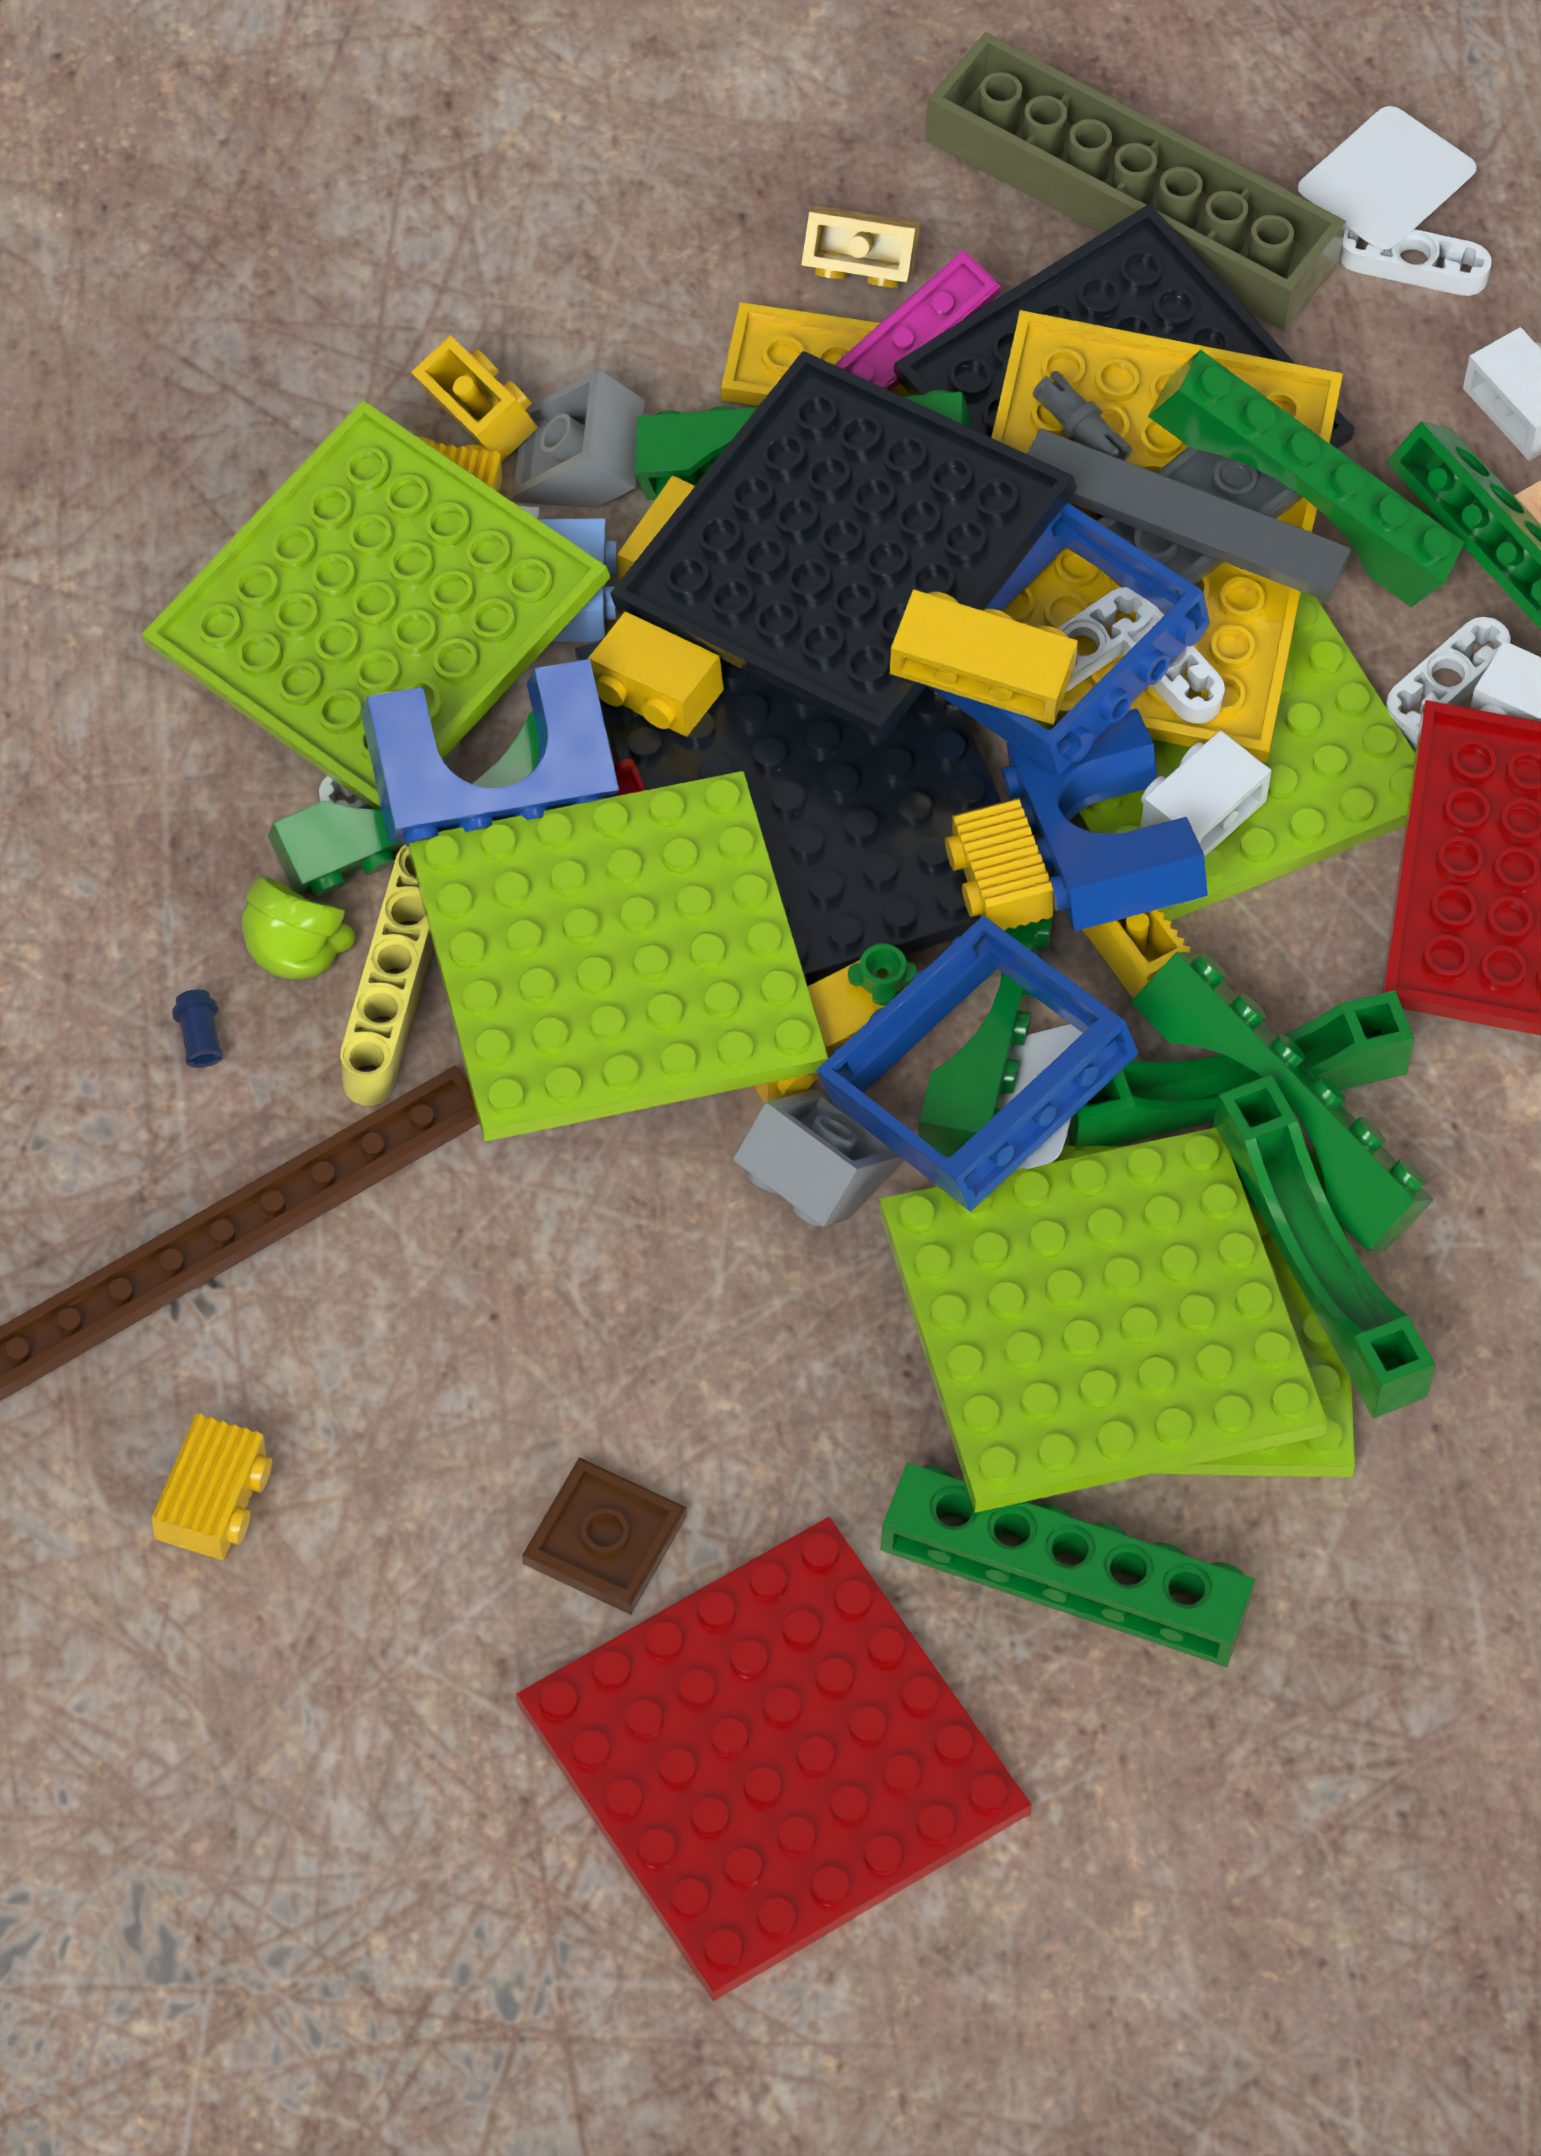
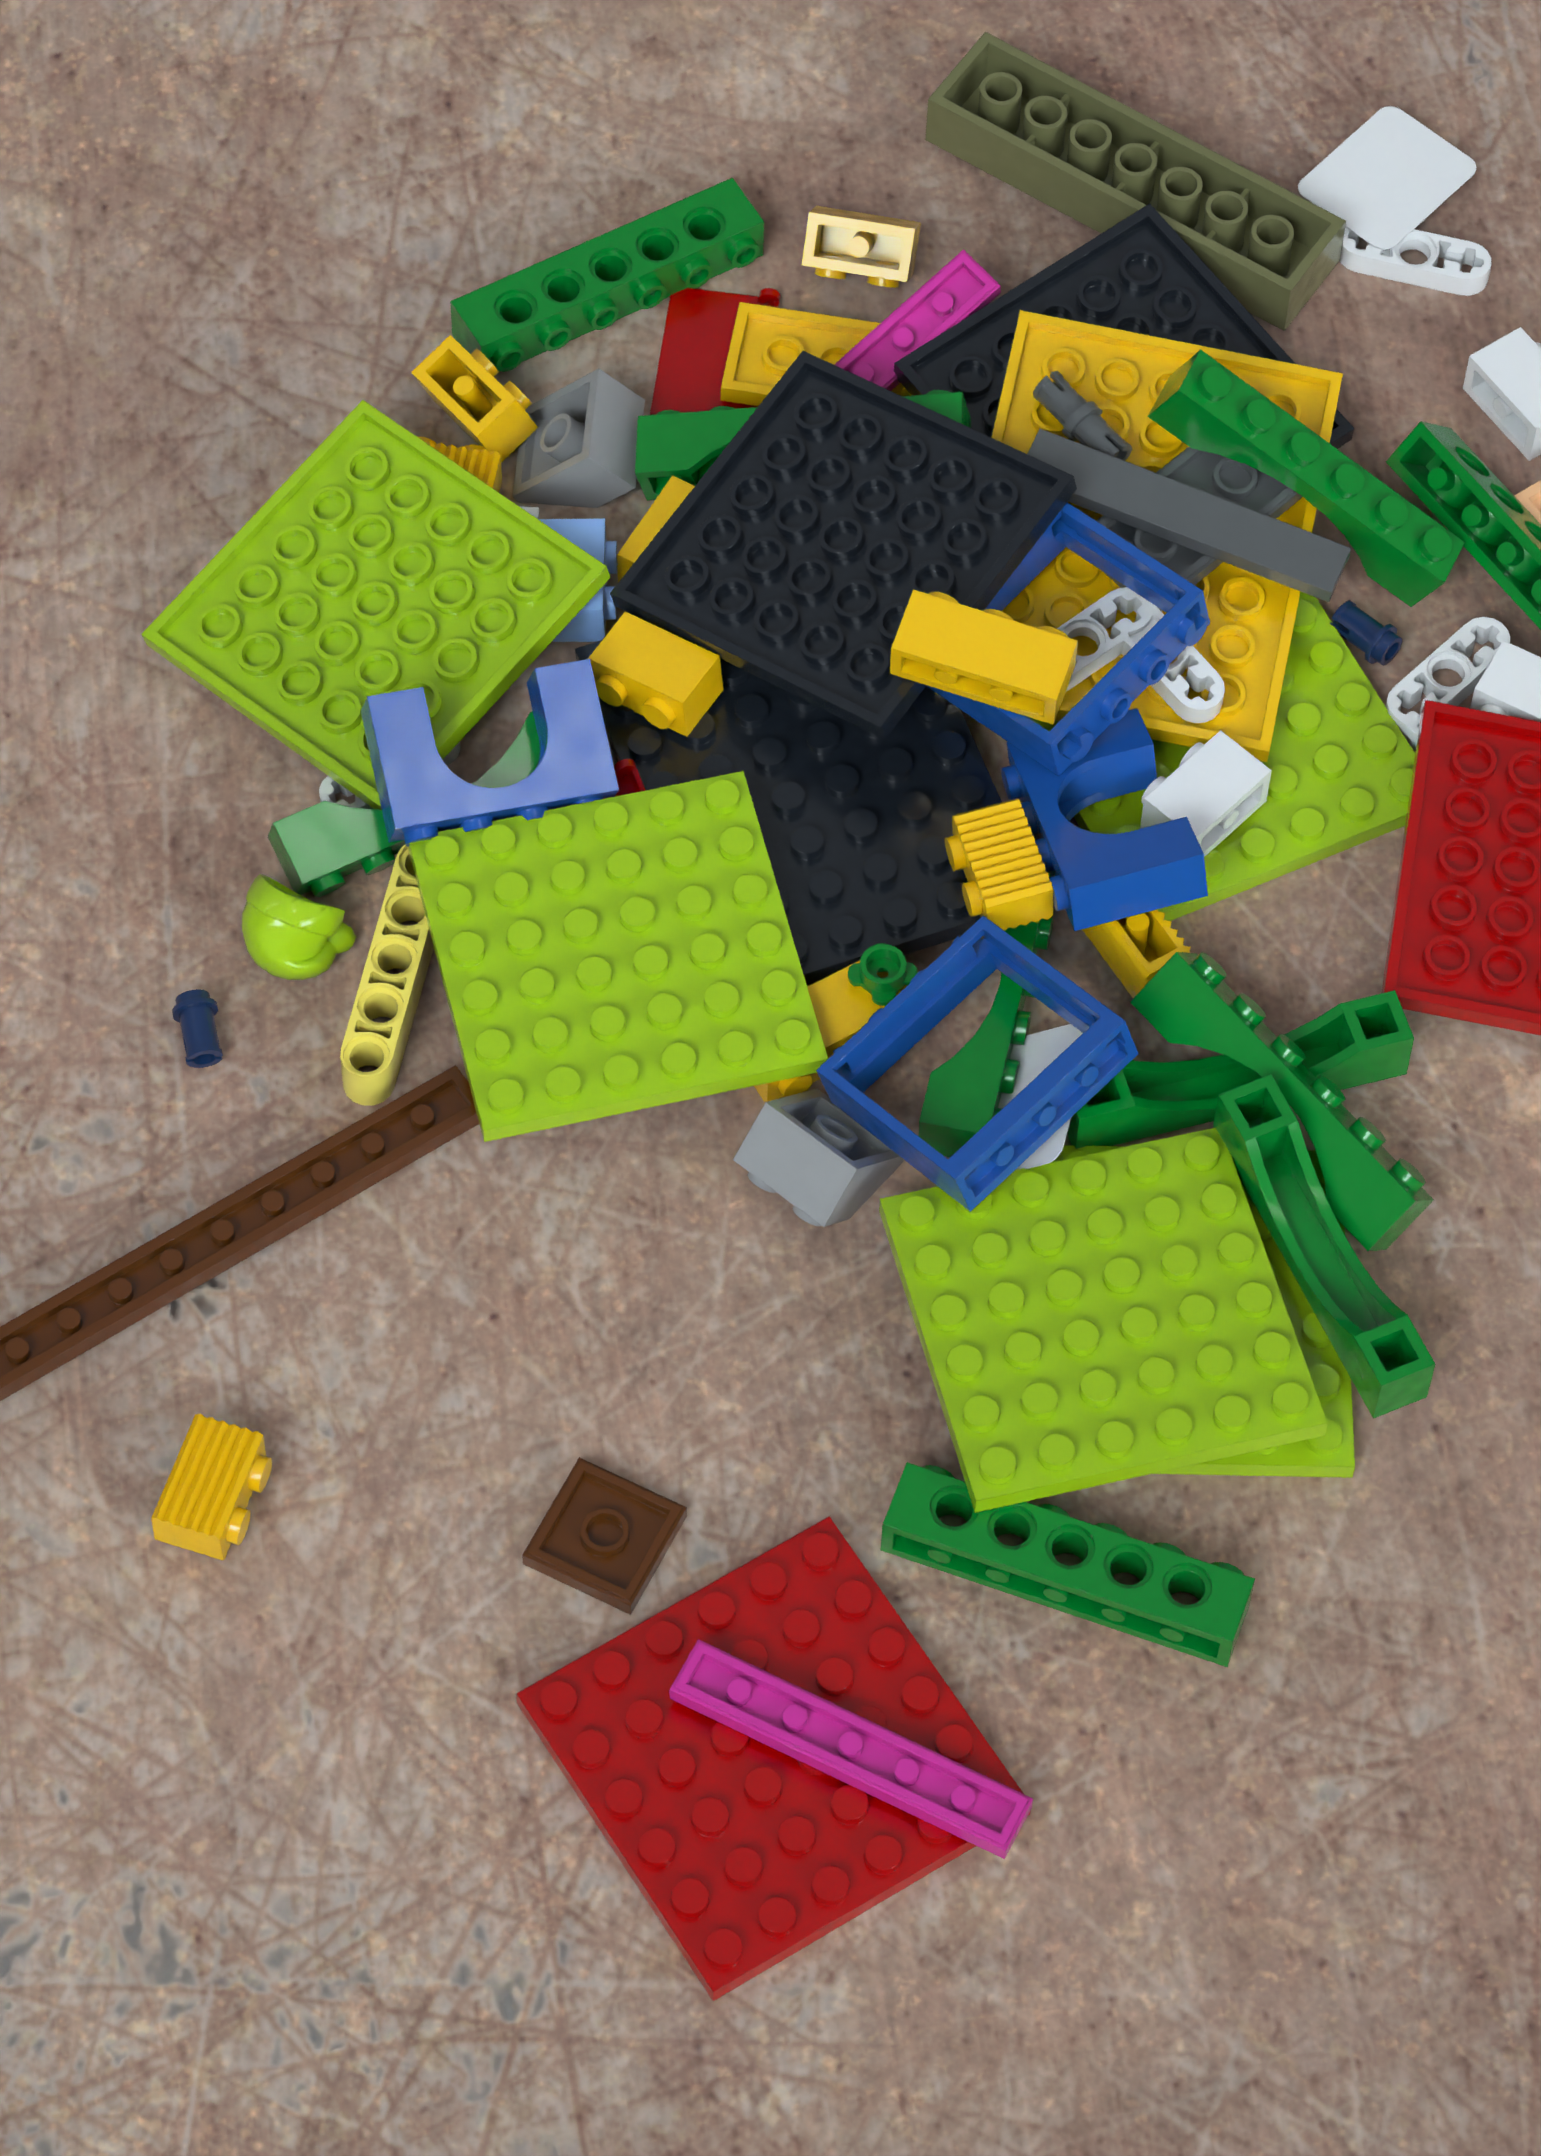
none -> green brick [450,177,764,372]
none -> red piece [650,288,780,415]
none -> dark pink tile [669,1639,1033,1859]
none -> dark blue pin [1330,600,1402,665]

